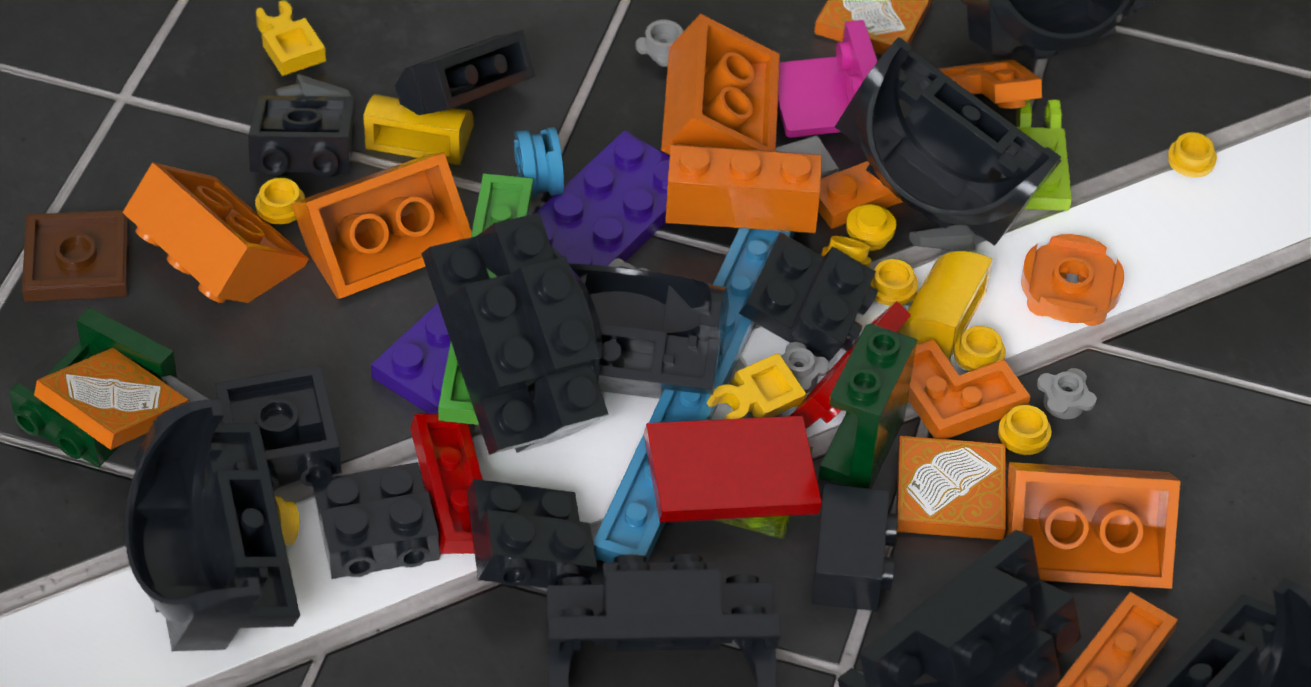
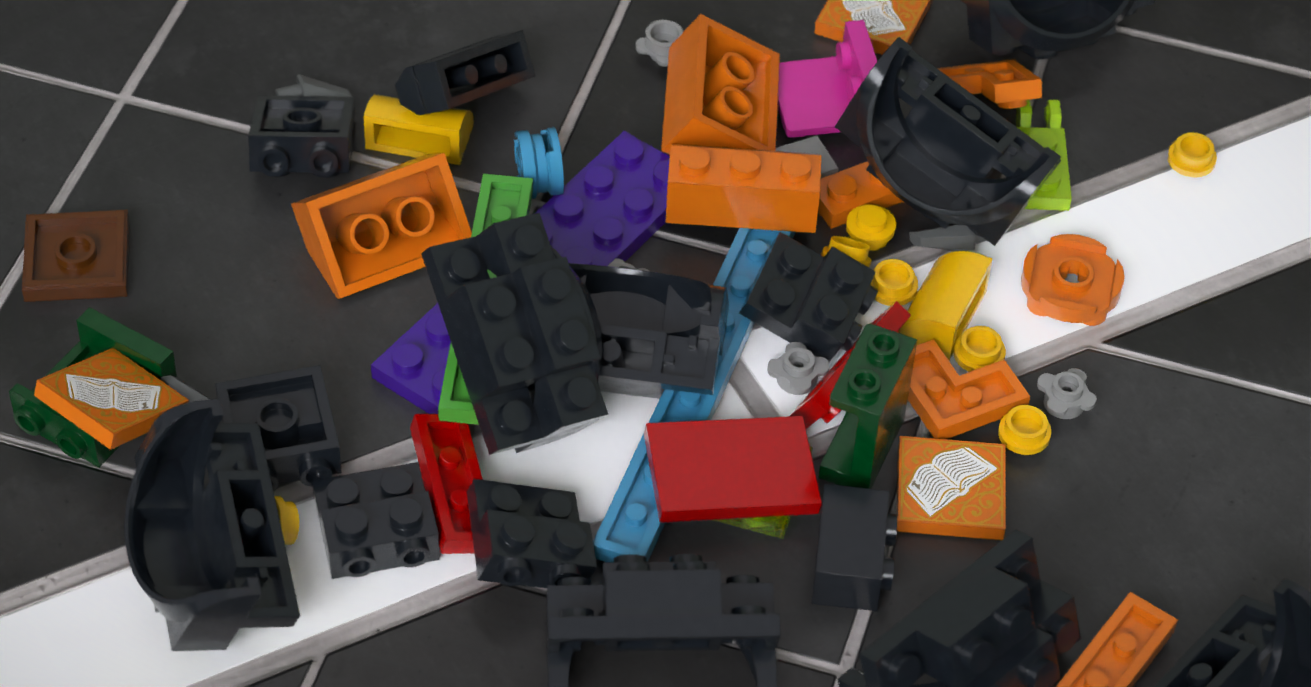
orange slope [122,162,309,303] -> none
yellow plate [255,178,305,224] -> none
yellow plate [256,0,326,76] -> none
yellow plate [707,353,807,419] -> none
orange slope [1006,462,1180,589] -> none

